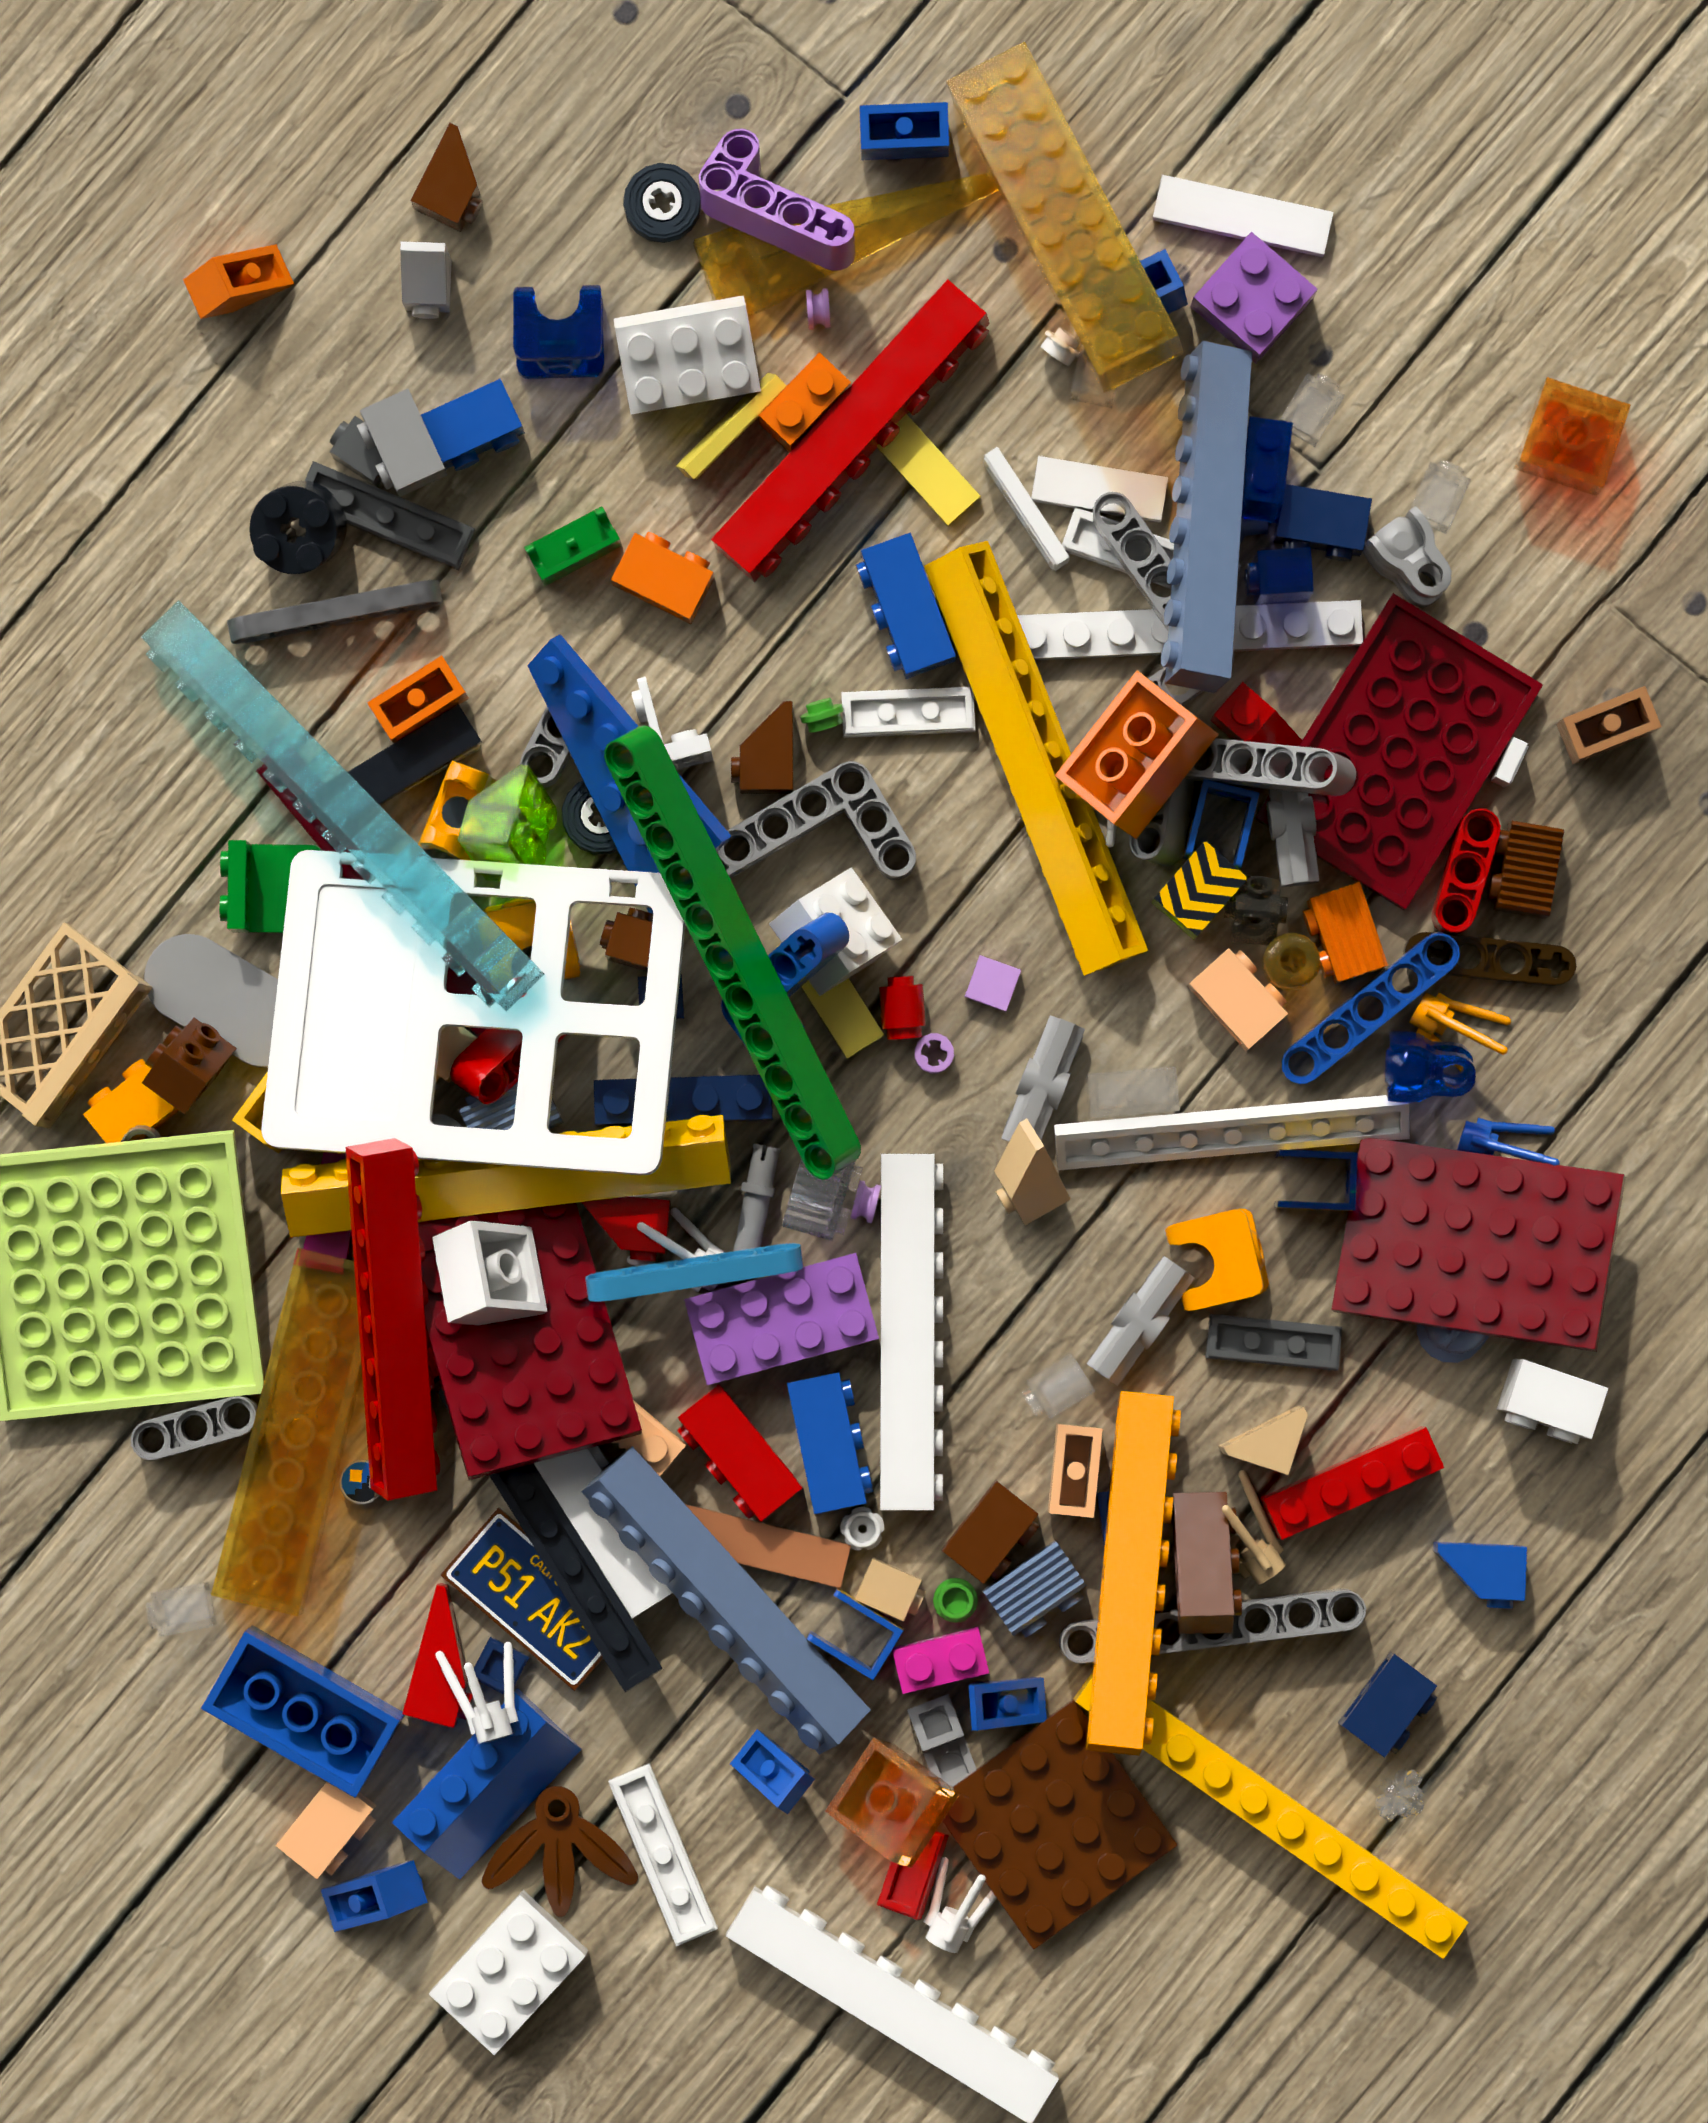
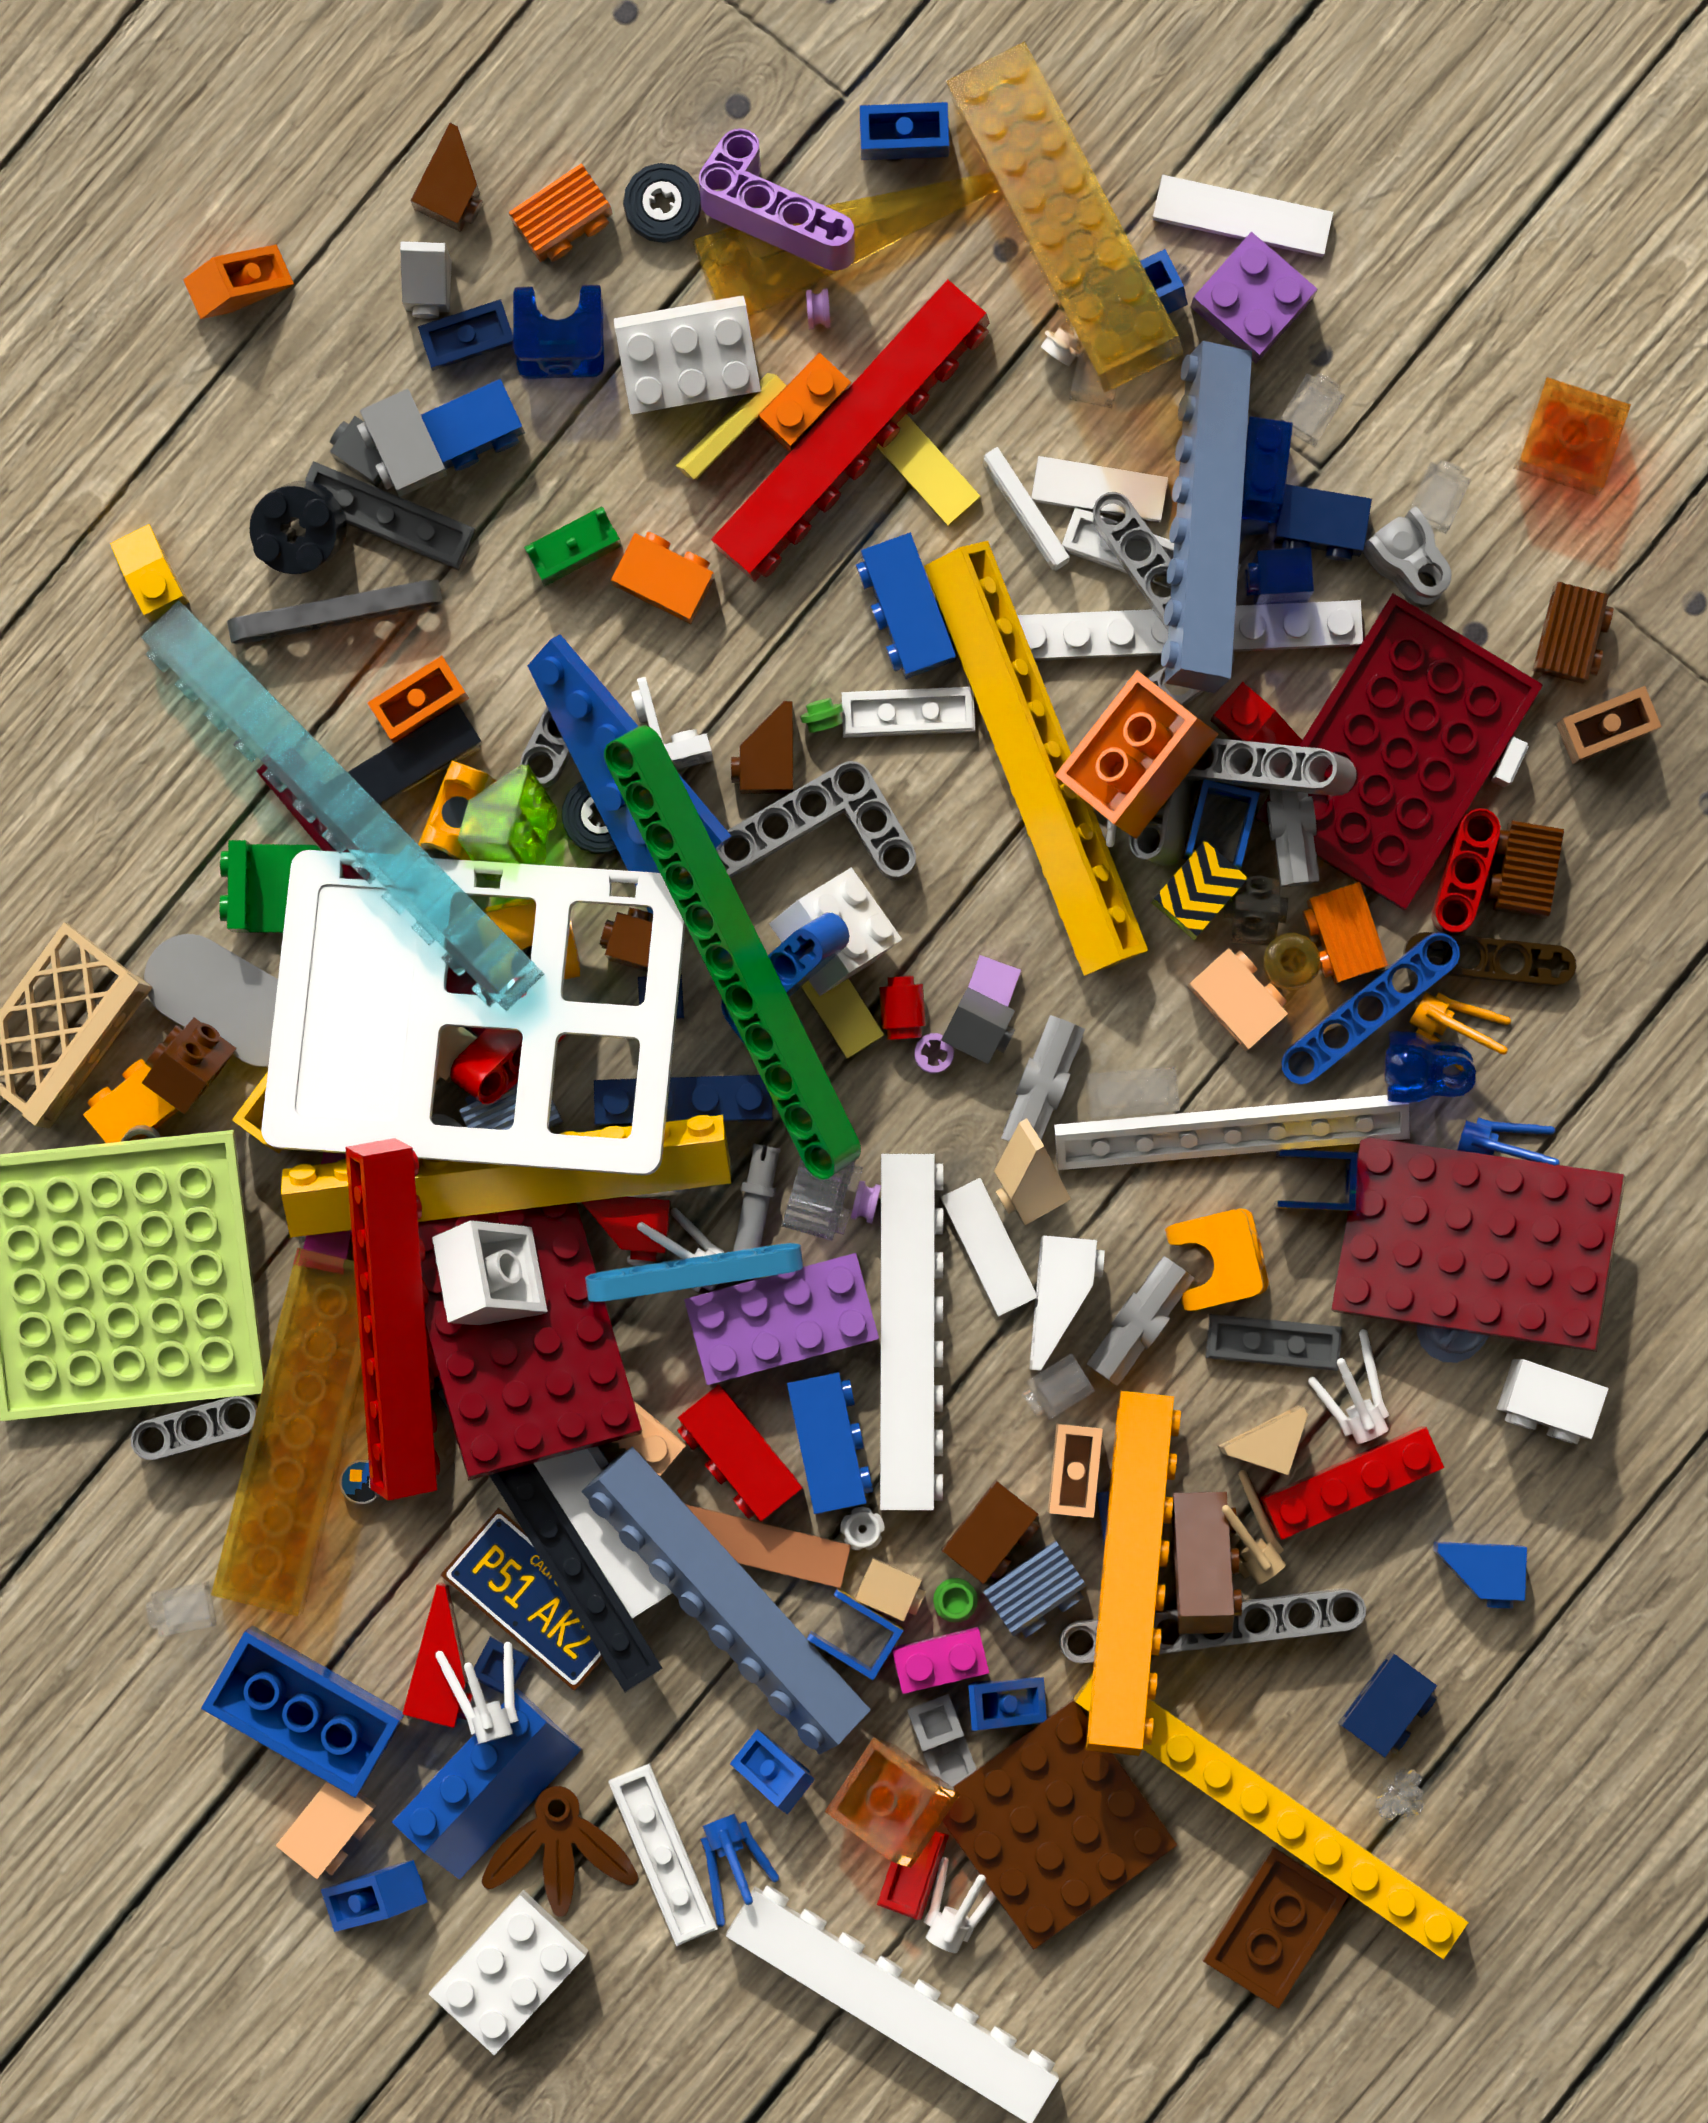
none -> yellow slope [110,524,189,622]
none -> dark blue plate [418,299,516,371]
none -> orange brick [509,163,613,262]
none -> blue plant [700,1813,779,1927]
none -> white tile [940,1178,1037,1316]
none -> dark grey brick [941,987,1016,1064]
none -> white slope [1029,1236,1105,1370]
none -> reddish brown plate [1202,1846,1349,2009]
none -> white plant [1308,1329,1389,1444]
none -> reddish brown brick [1532,582,1614,684]

